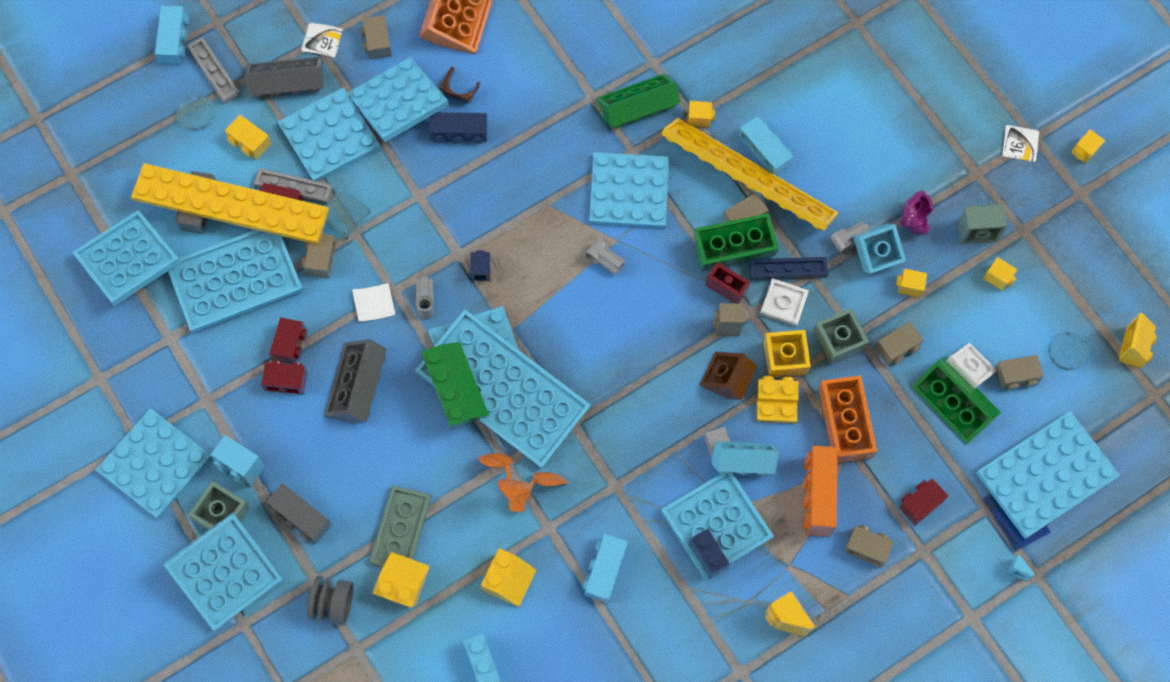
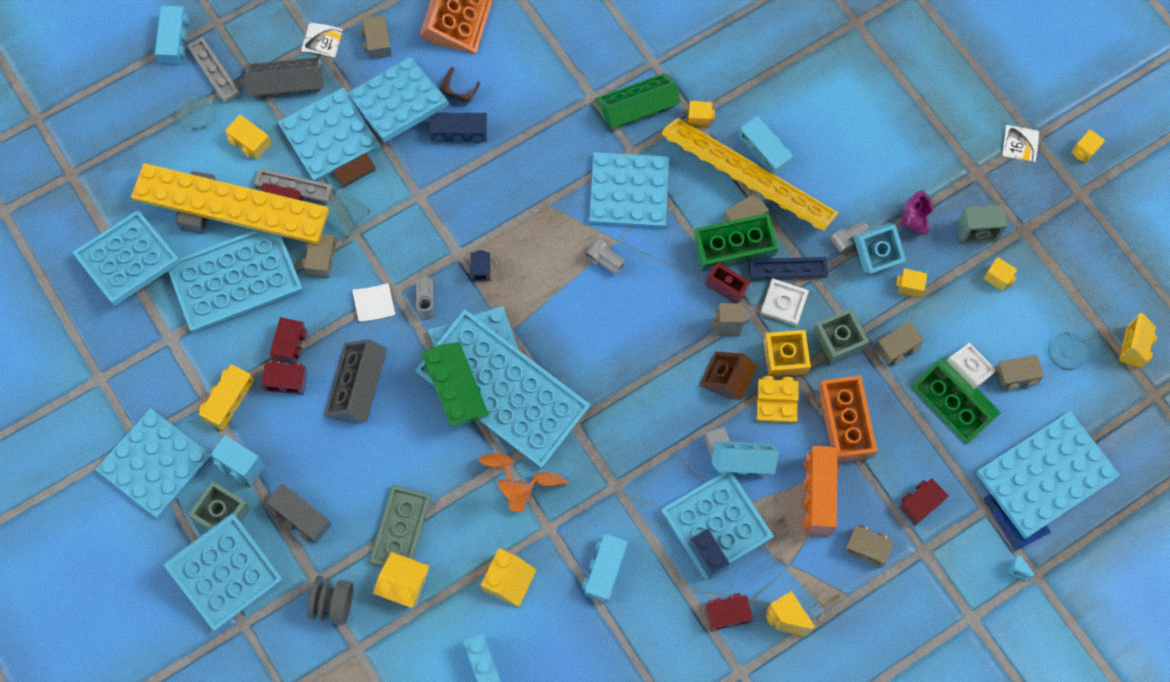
none -> yellow brick [199,364,254,431]
none -> reddish brown tile [333,153,376,188]
none -> dark red brick [705,593,753,632]

